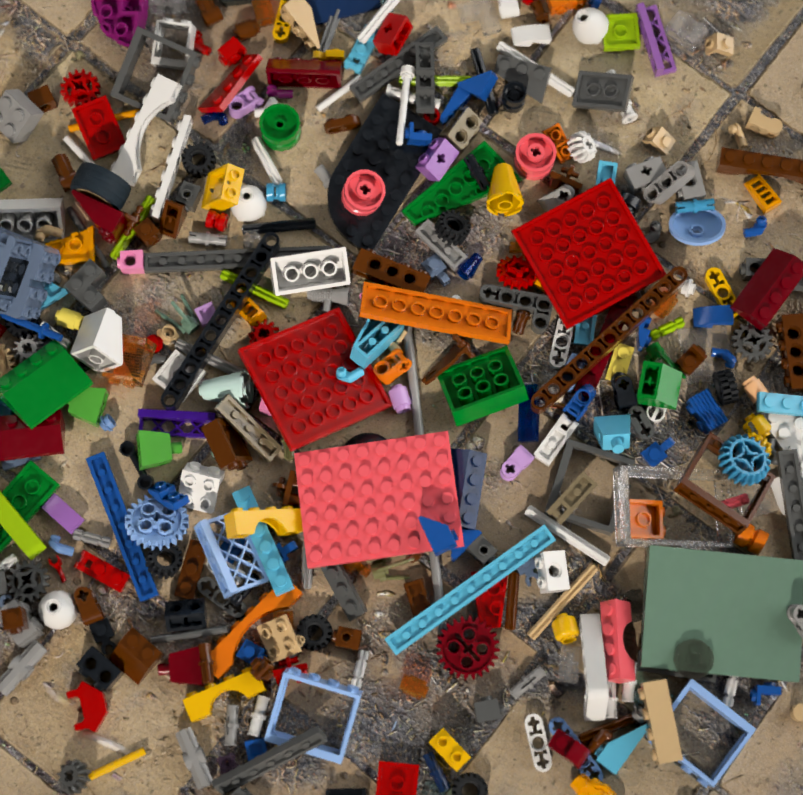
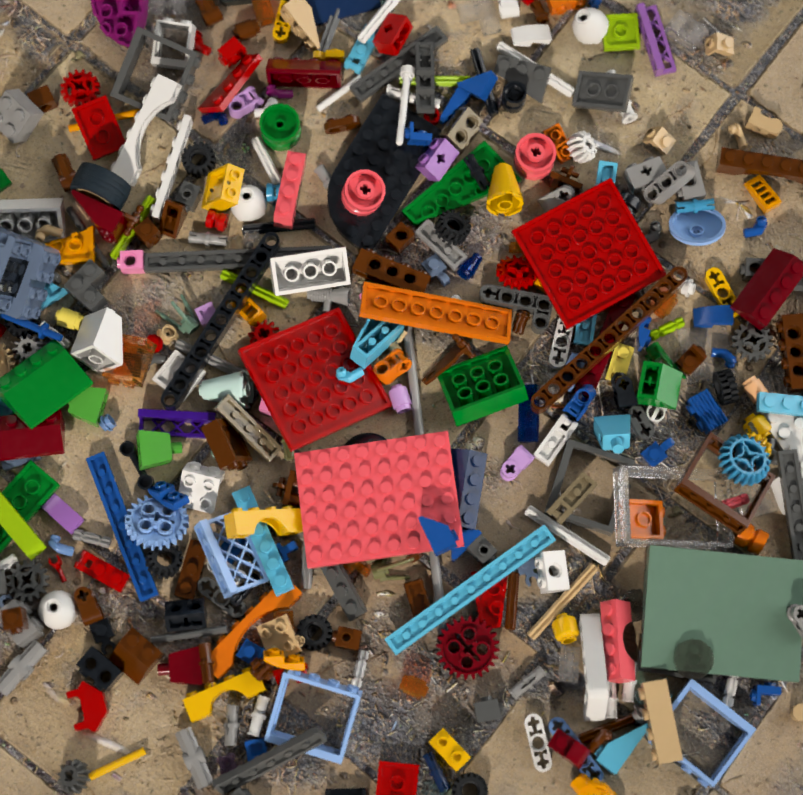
white bar [63,135,95,164] -> none
none -> light orange slope [263,648,305,670]
none -> coral arch [274,151,306,229]
none -> reddish brown brick [386,221,415,255]

